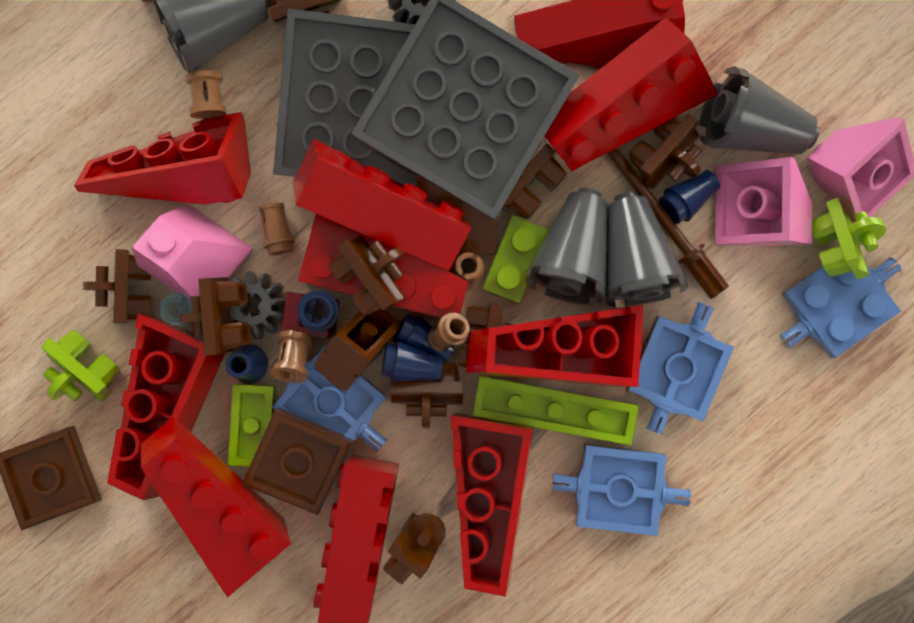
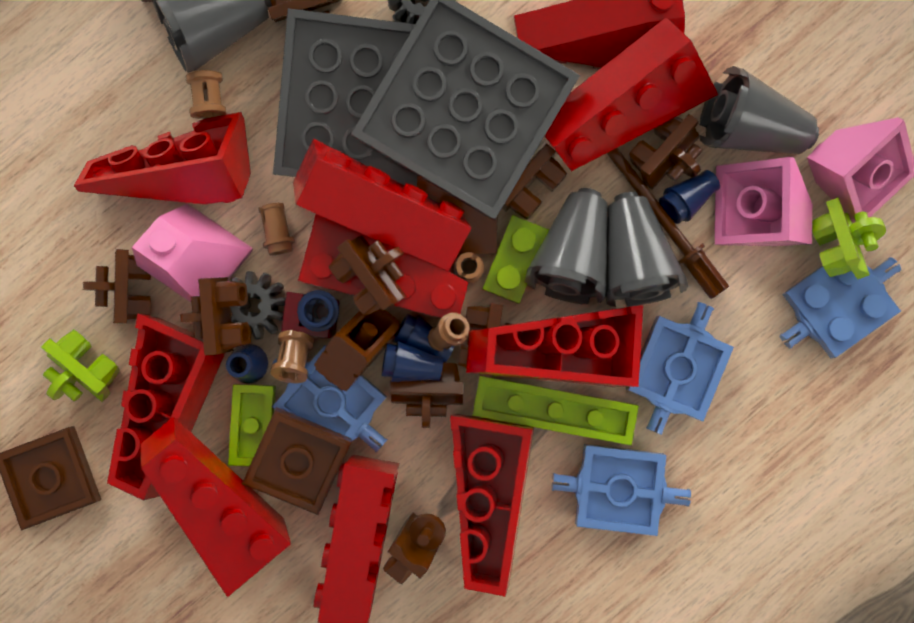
clear light blue pin [159,293,192,326] -> none

